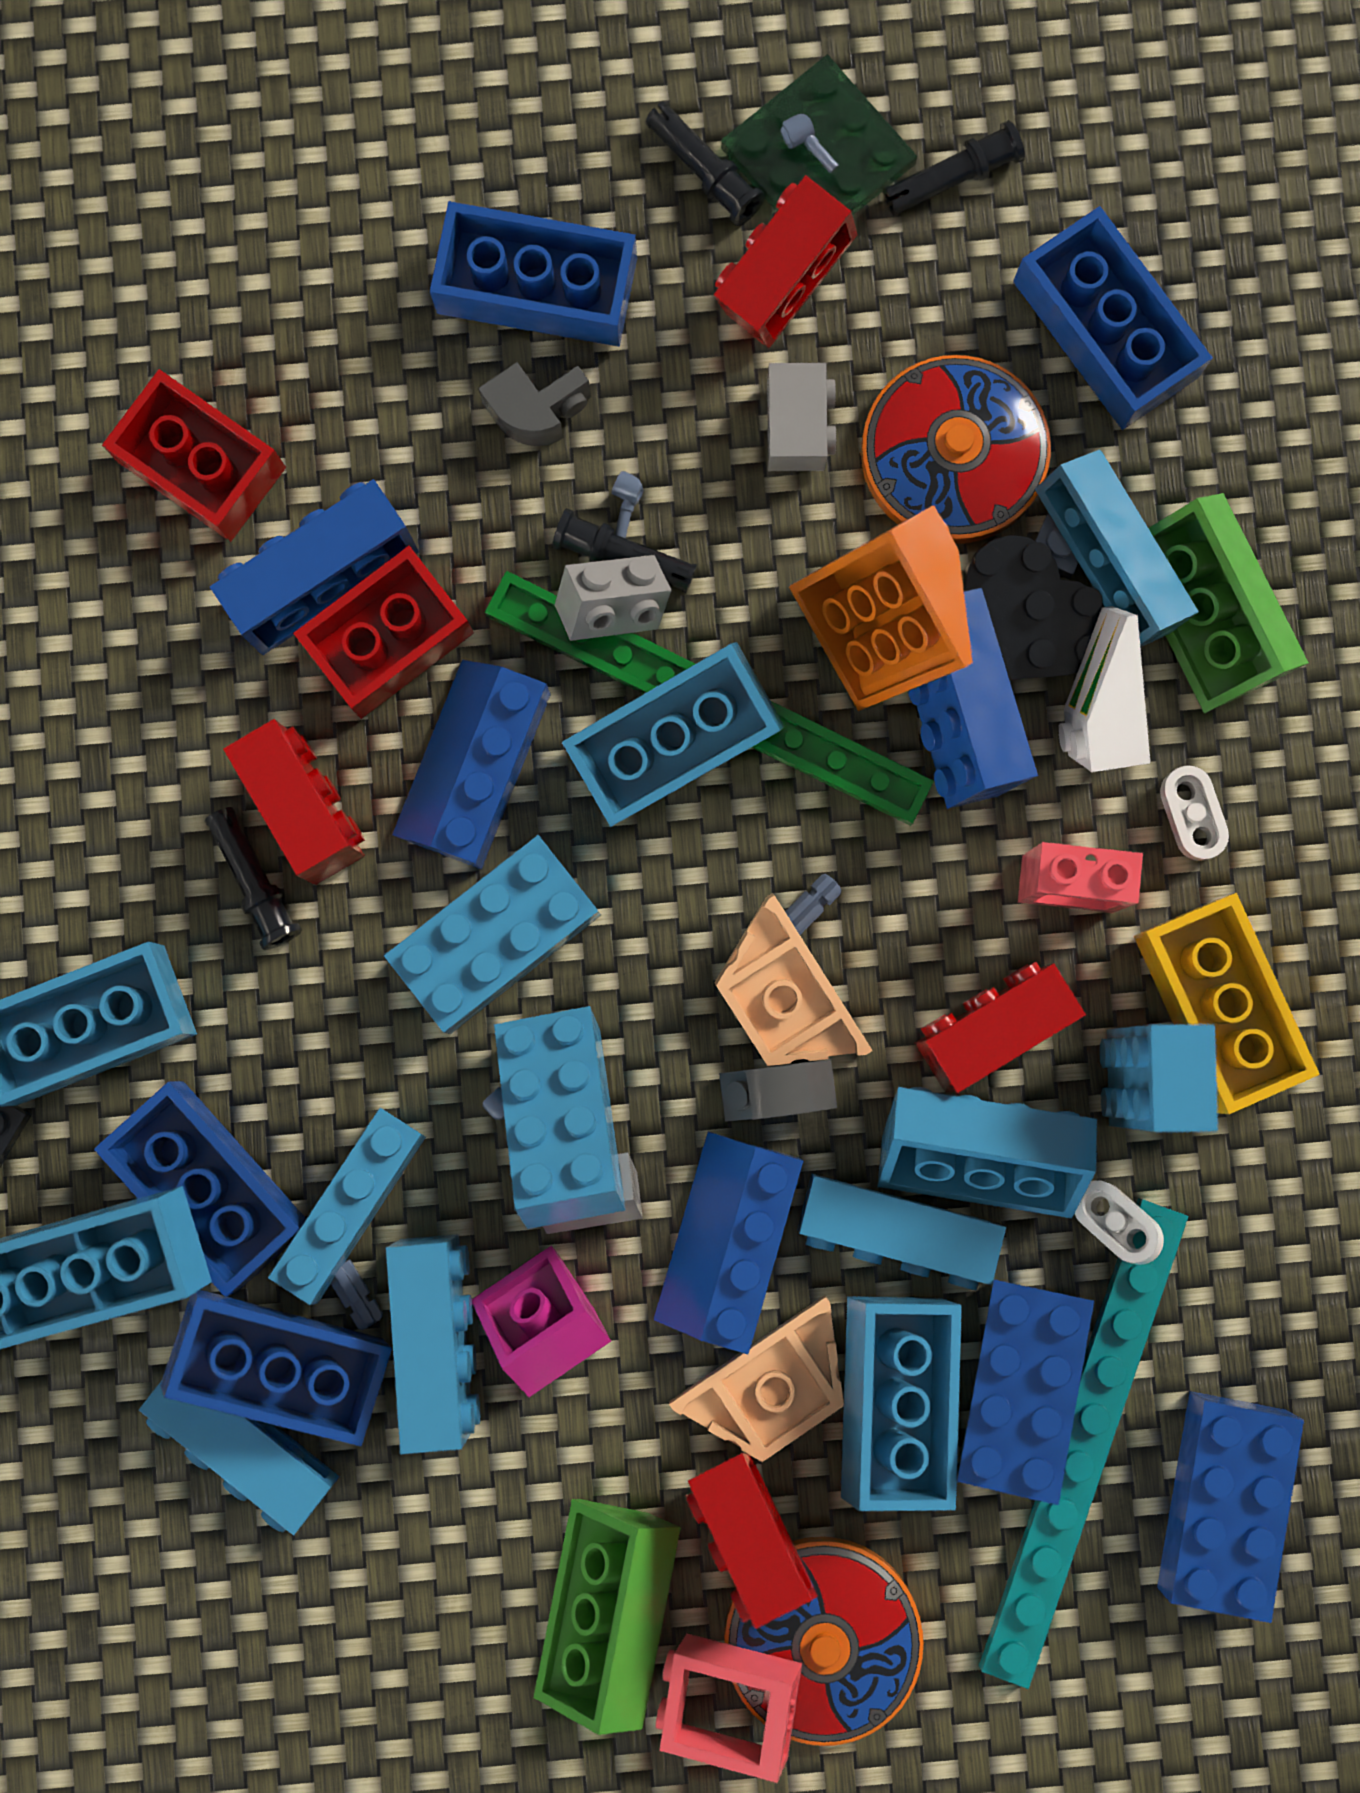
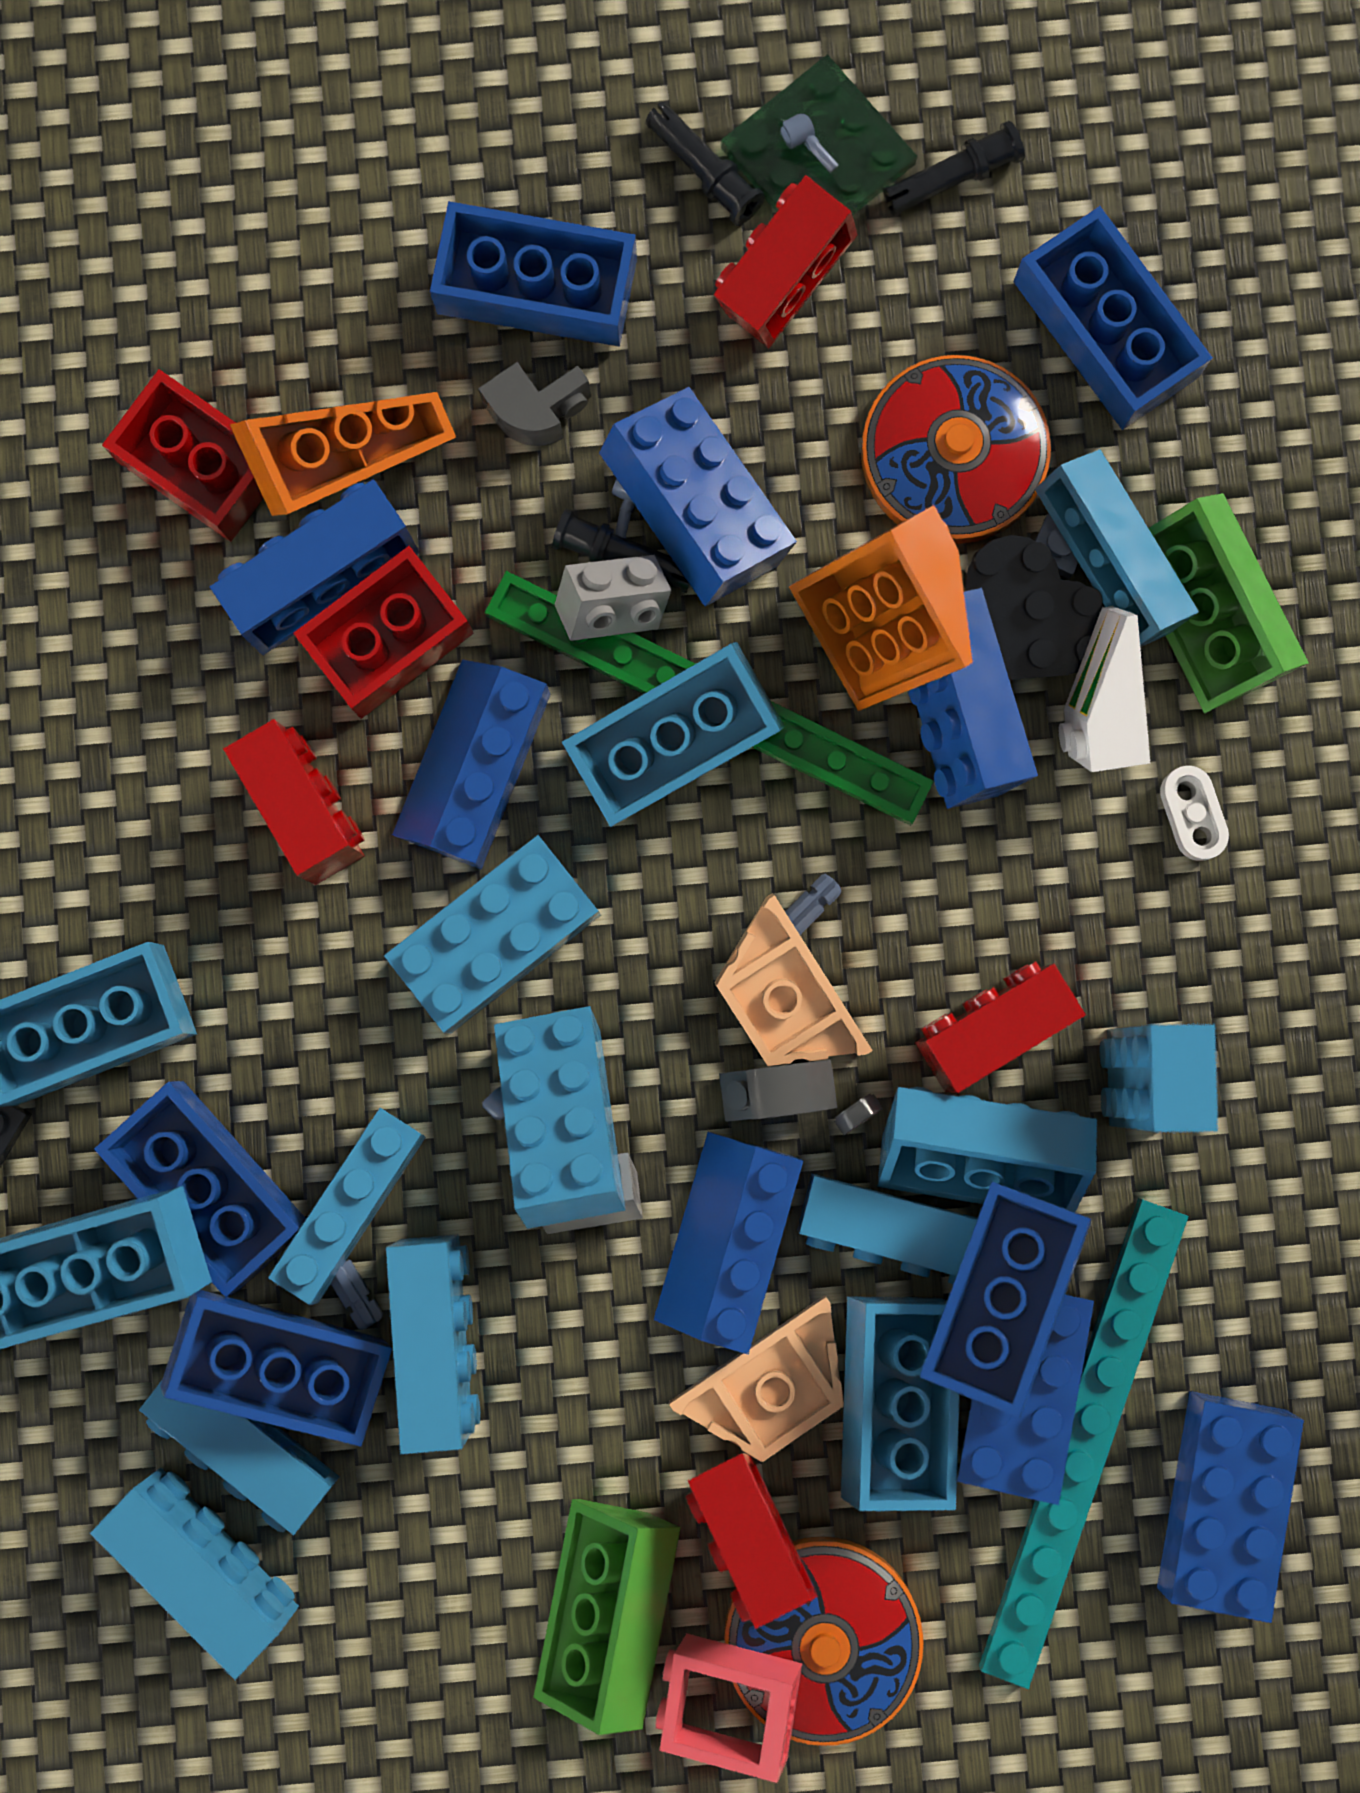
black pin [205,807,302,950] -> none
dark pink slope [472,1245,611,1397] -> none
light grey brick [767,363,836,471] -> none
coral window [1018,842,1143,913] -> none
white plate [1075,1180,1164,1265] -> none
yellow brick [1134,893,1320,1114] -> none
none -> dark azure brick [90,1468,299,1680]
none -> orange wedge [230,392,456,516]
none -> blue brick [599,387,797,607]
none -> dark grey tile [834,1093,883,1135]
none -> blue brick [919,1182,1091,1418]

